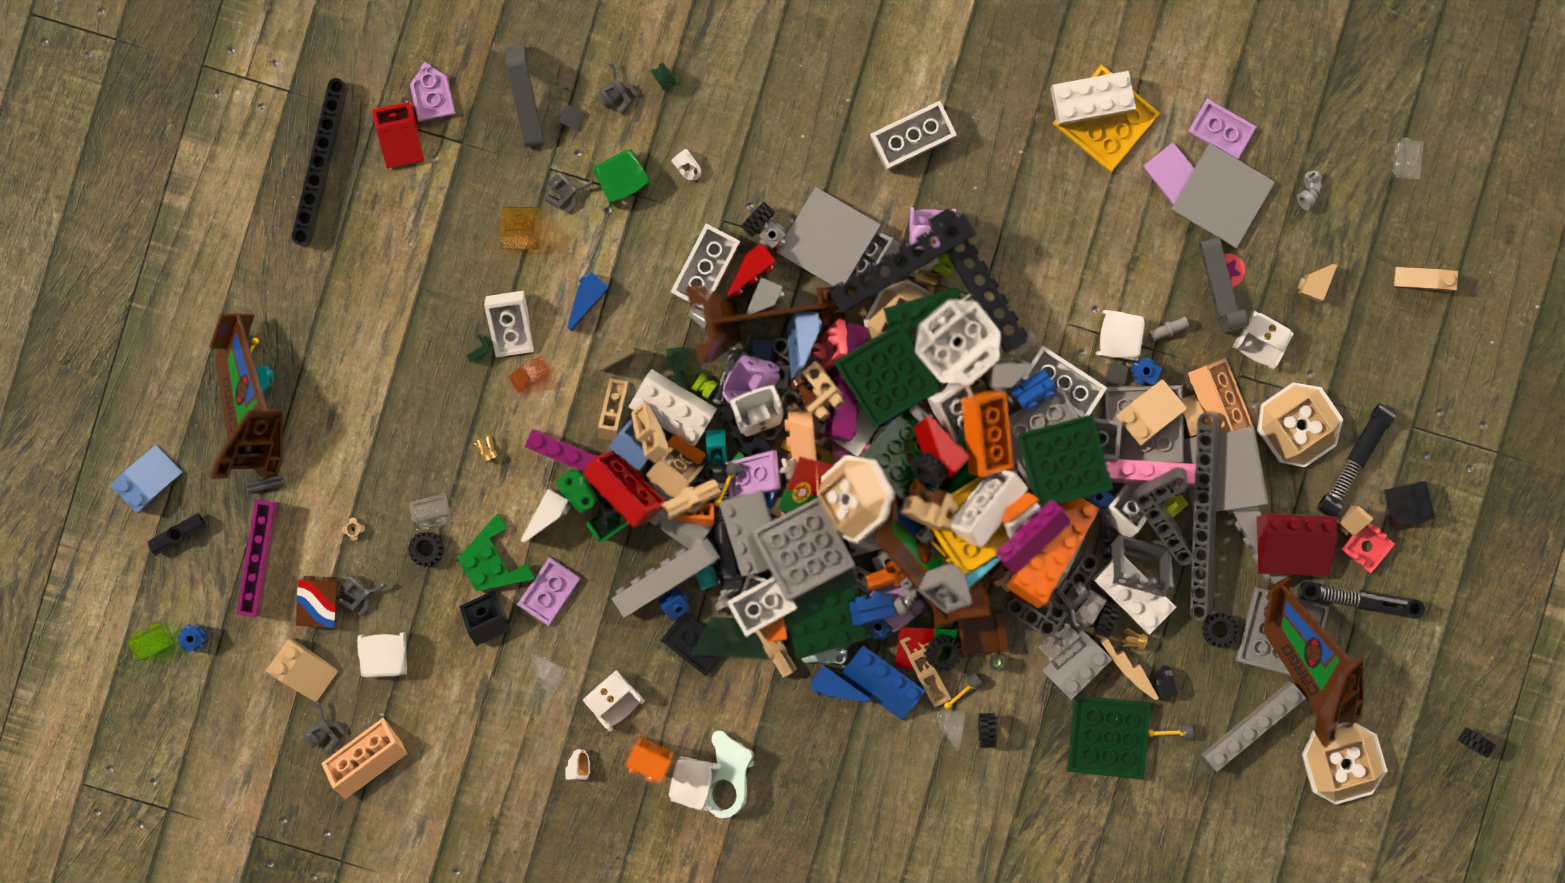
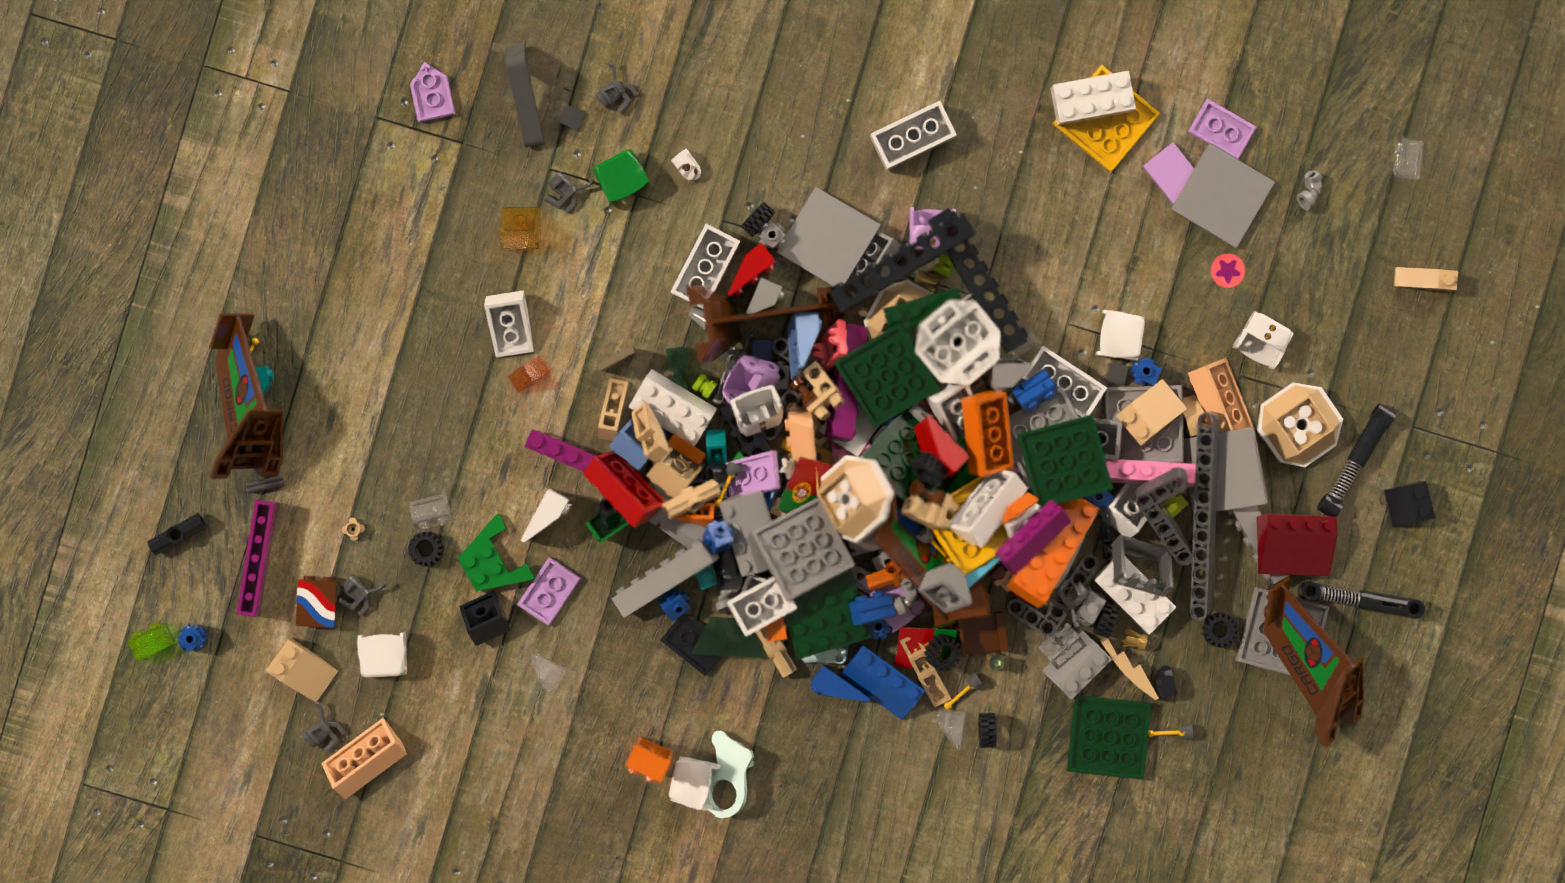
medium blue slope [110,445,183,513] -> none
black beam [292,78,348,246] -> none
red slope [372,102,425,169] -> none
clear green bracket [466,334,492,364] -> none
pearl gold piece [473,435,498,464] -> none
green piece [555,469,601,514] -> none
white rock [565,749,590,780] -> none
blue slope [567,272,610,331] -> none
white piece [583,670,645,732] -> none
clear green wheel [650,62,678,93] -> none
light grey pin [1149,317,1190,342] -> none
dark grey beam [1199,237,1249,333] -> none
light grey brick [1201,682,1306,772] -> none
tan slope [1298,264,1337,302] -> none
tan piece [1302,721,1387,804] -> none
tan slope [1337,505,1373,536] -> none
coral piece [1340,523,1395,573] -> none
black tyre [1457,727,1496,758] -> none
none -> blue brick [703,520,734,554]

